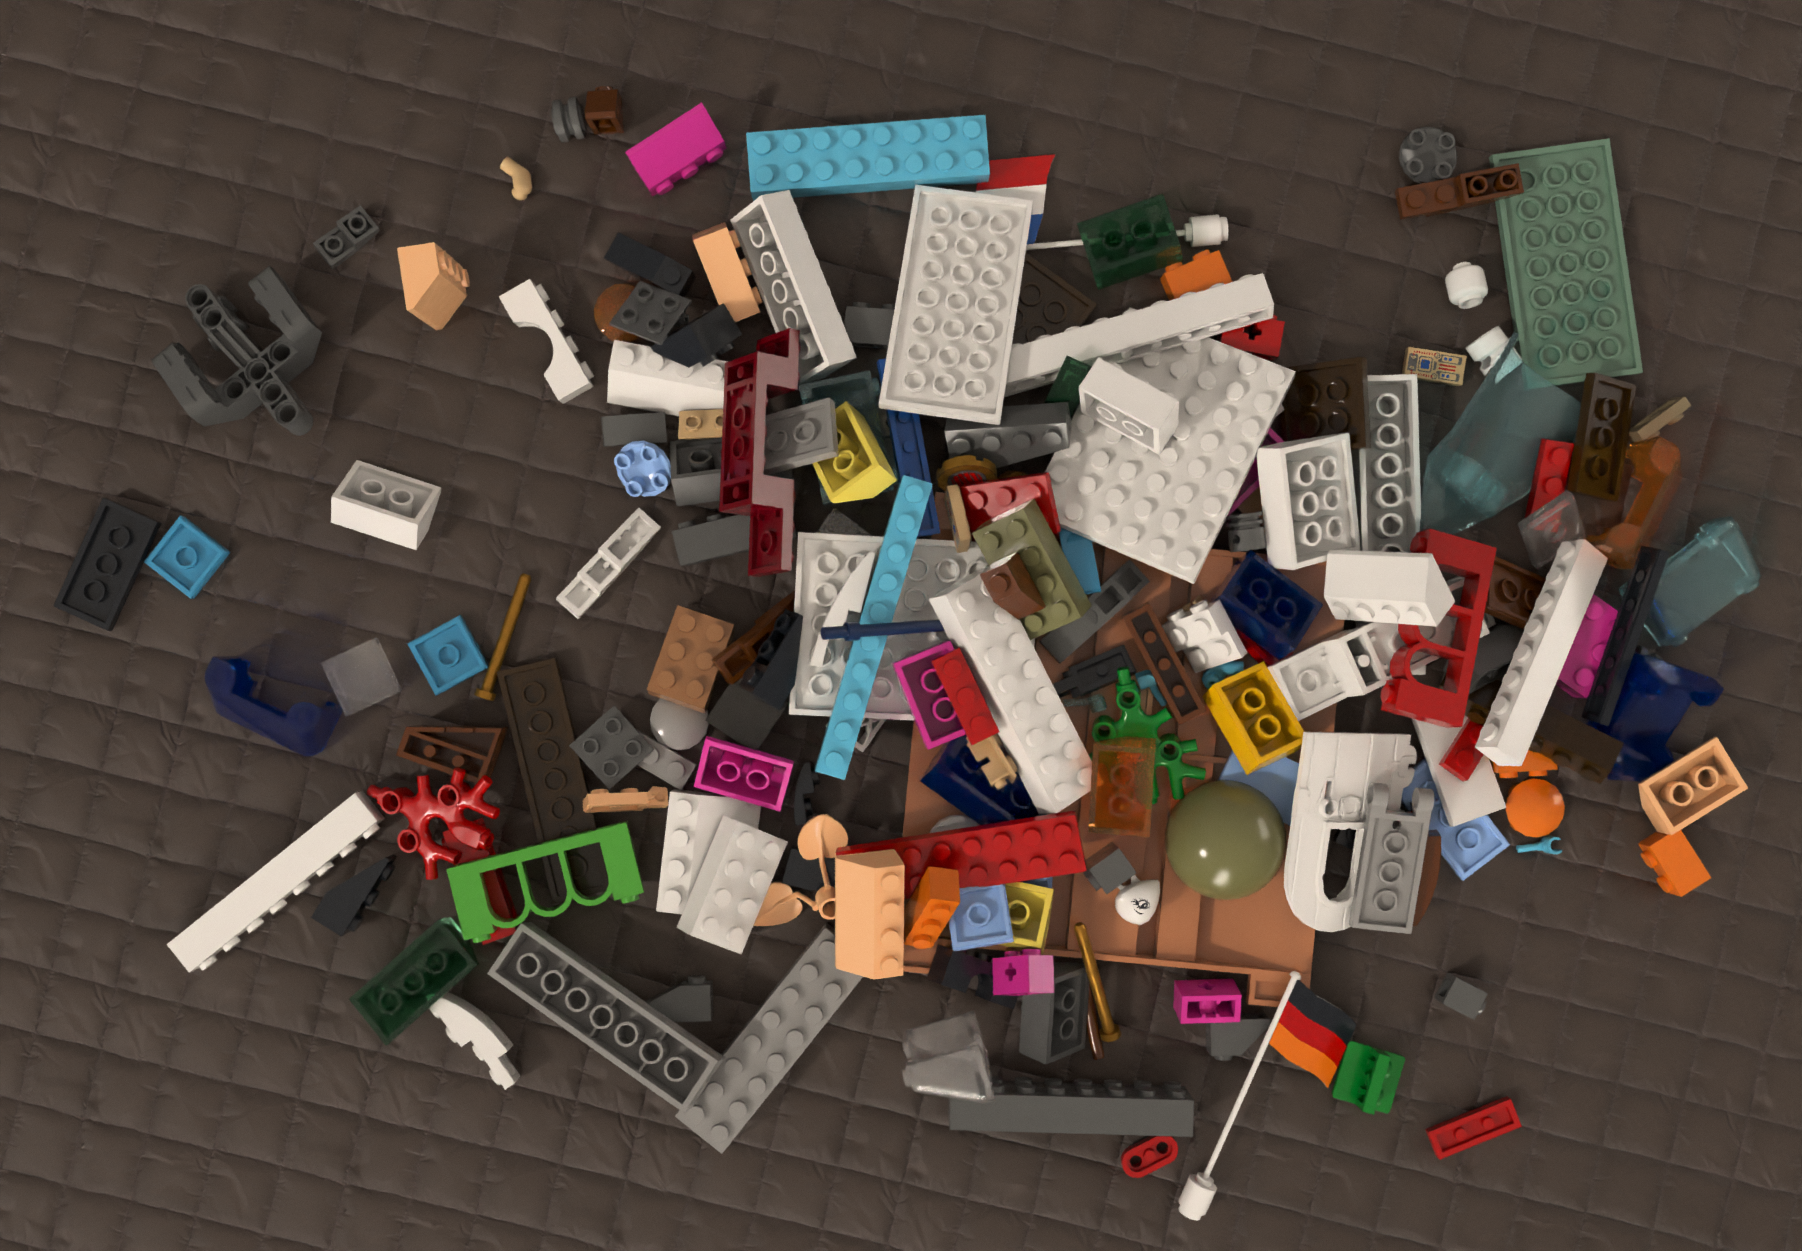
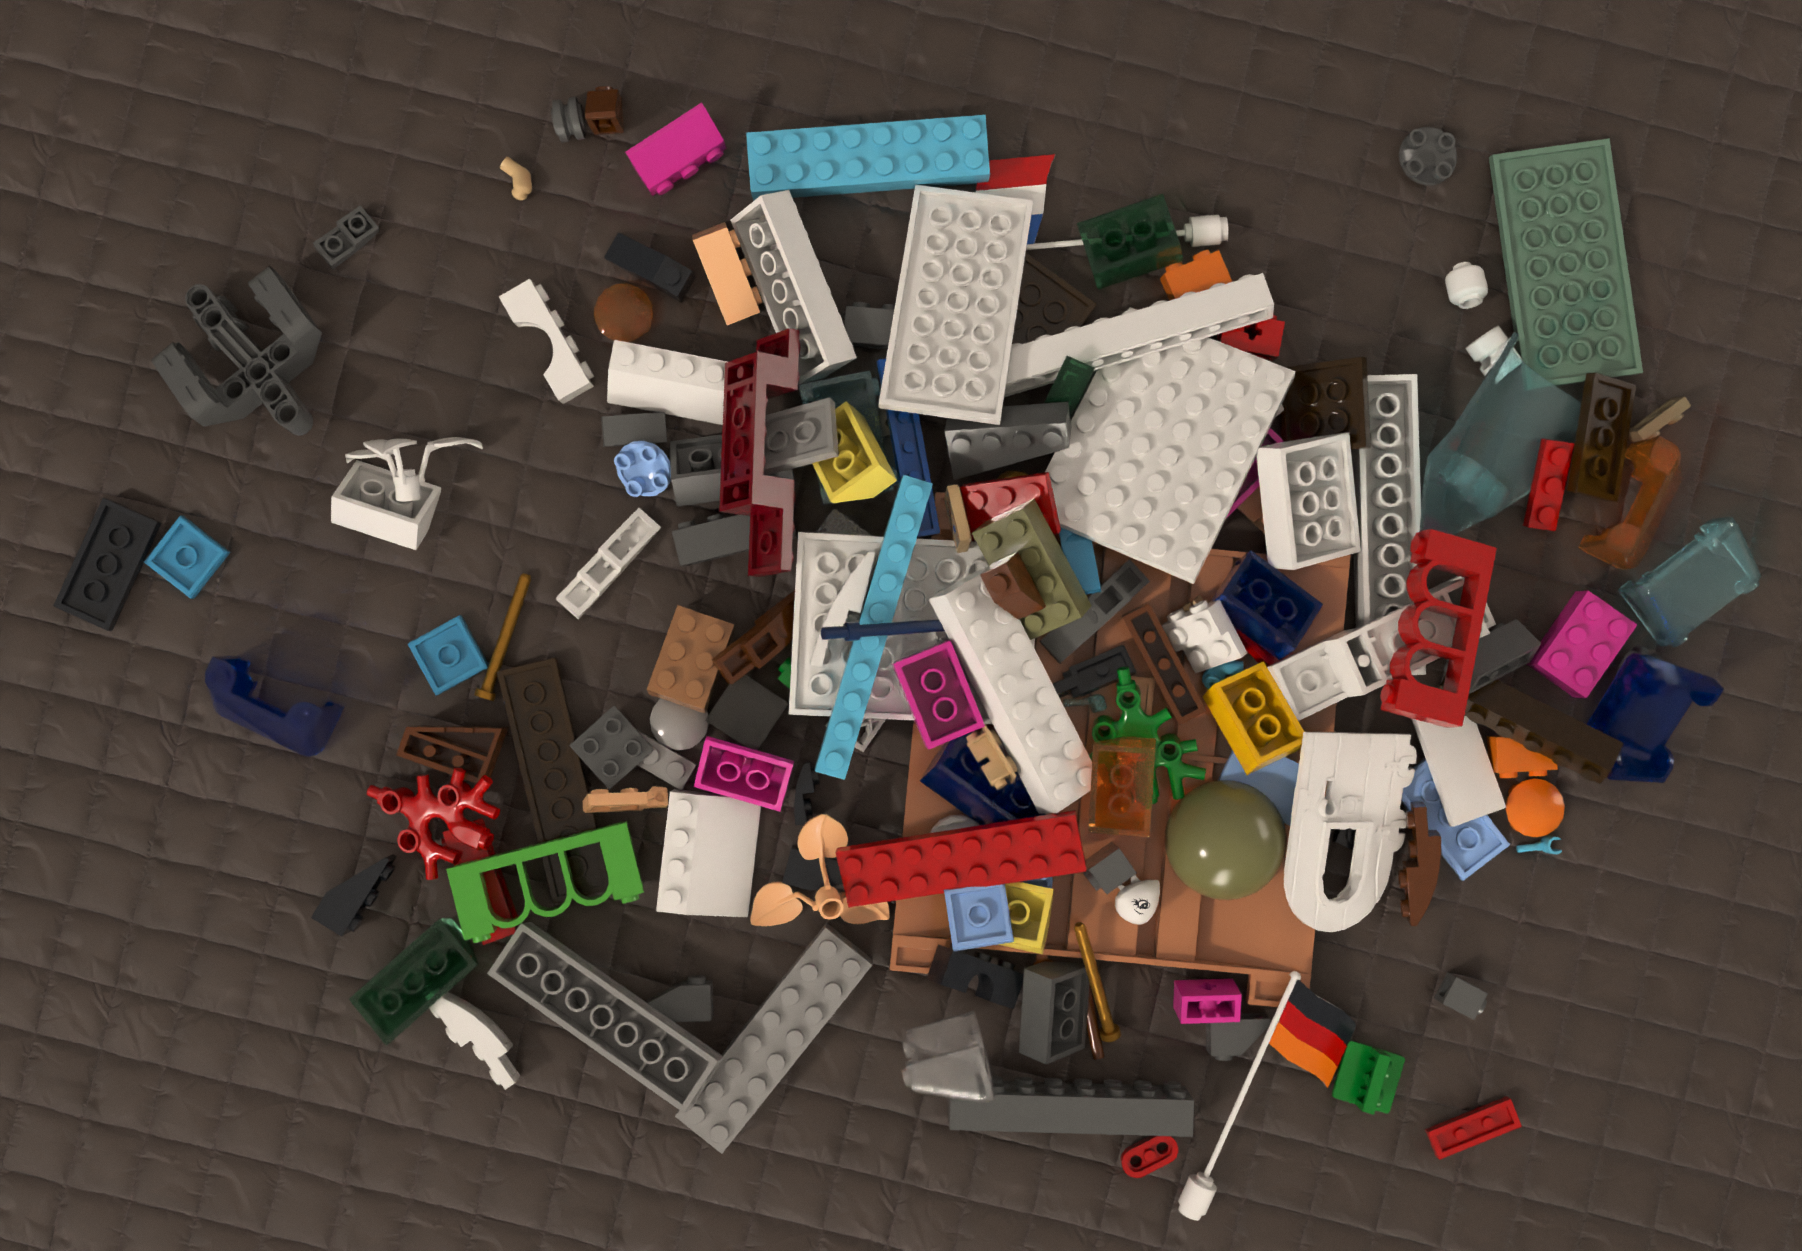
white brick [167,791,385,972] -> none
clear tile [321,638,402,717] -> none
light nougat slope [397,242,470,330] -> none
dark grey hinge [609,281,692,345] -> none
black slope [651,303,742,368] -> none
white brick [676,815,788,954] -> none
tan hinge [678,409,723,440] -> none
black slope [739,609,803,710] -> none
light nougat slope [835,849,905,979] -> none
orange brick [904,866,960,949] -> none
red plate [931,648,1000,745] -> none
pearl gold tile [936,455,997,495] -> none
dark pink brick [992,949,1054,996] -> none
white brick [1079,358,1179,455] -> none
medium azure hand [1135,670,1167,706] -> none
dark grey piece [1226,511,1266,552] -> none
white slope [1324,550,1455,626] -> none
light grey hinge [1349,782,1434,934] -> none
reddish brown slope [1395,163,1524,220] -> none
tan tile [1402,347,1467,386] -> none
red plate [1439,719,1484,782] -> none
white brick [1475,539,1608,766] -> none
reddish brown tile [1484,556,1546,630] -> none
clear tile [1517,490,1586,569] -> none
black tile [1582,546,1670,726] -> none
light nougat slope [1638,737,1748,835] -> none
orange brick [1638,830,1711,897] -> none
none -> white plant [345,437,483,501]

